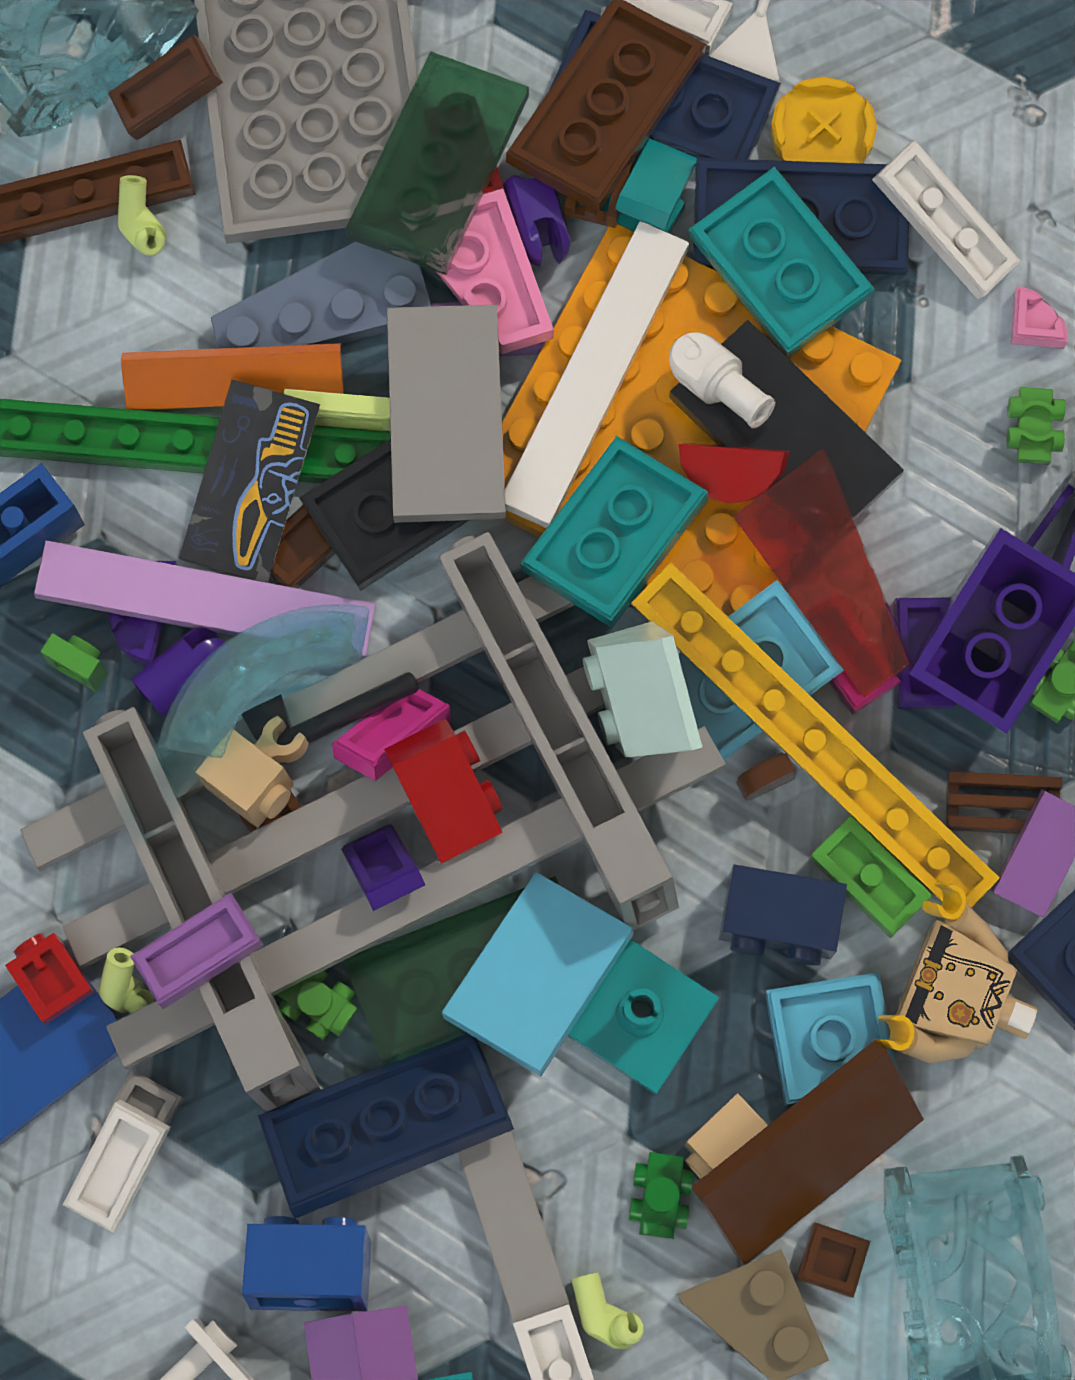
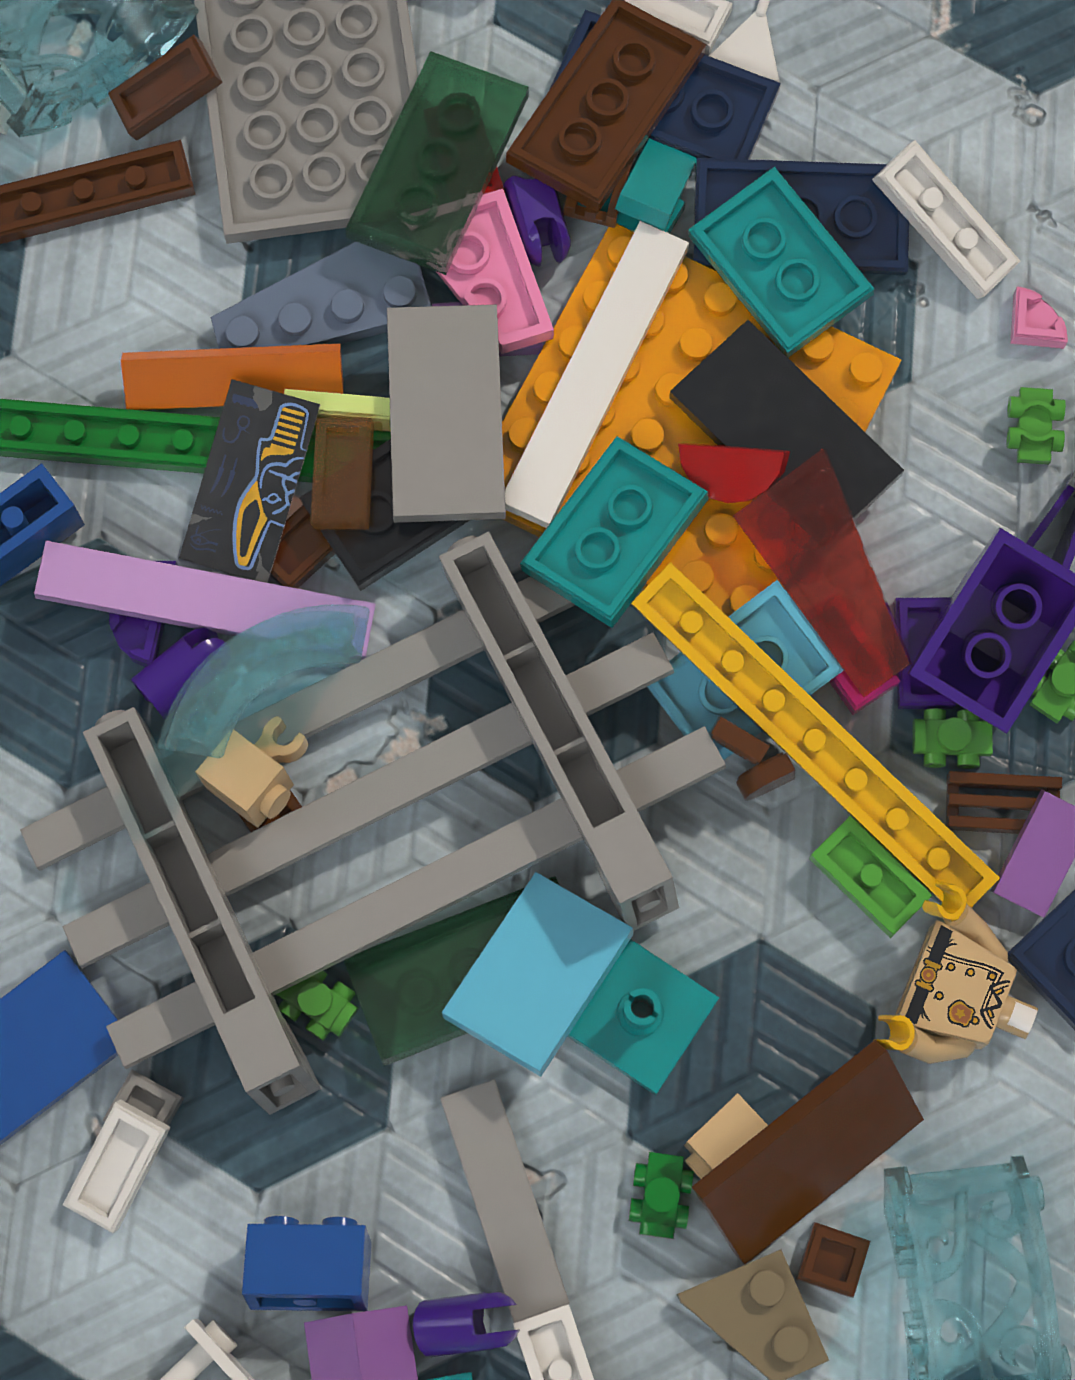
red bracket [5,933,94,1025] -> none
bright green plate [40,633,108,693] -> none
yellowish green arm [99,947,156,1014] -> none
yellowish green arm [118,175,166,256] -> none
medium lavender tile [130,893,264,1009] -> none
black piece [241,672,419,766] -> none
dark blue tile [258,1032,514,1219] -> none
dark pink tile [332,689,451,781] -> none
dark purple tile [341,824,425,911] -> none
red brick [384,718,504,863] -> none
yellowish green arm [571,1272,644,1349] -> none
light aqua slope [583,621,703,757] -> none
white arm [669,332,775,428] -> none
dark blue brick [719,864,847,966] -> none
medium azure tile [765,972,897,1106] -> none
yellow tile [770,76,877,163] -> none
none -> clear orange tile [310,418,374,529]
none -> dark purple piece [413,1292,520,1357]
none -> reddish brown tile [709,716,770,764]
none -> bright green piece [913,709,993,769]

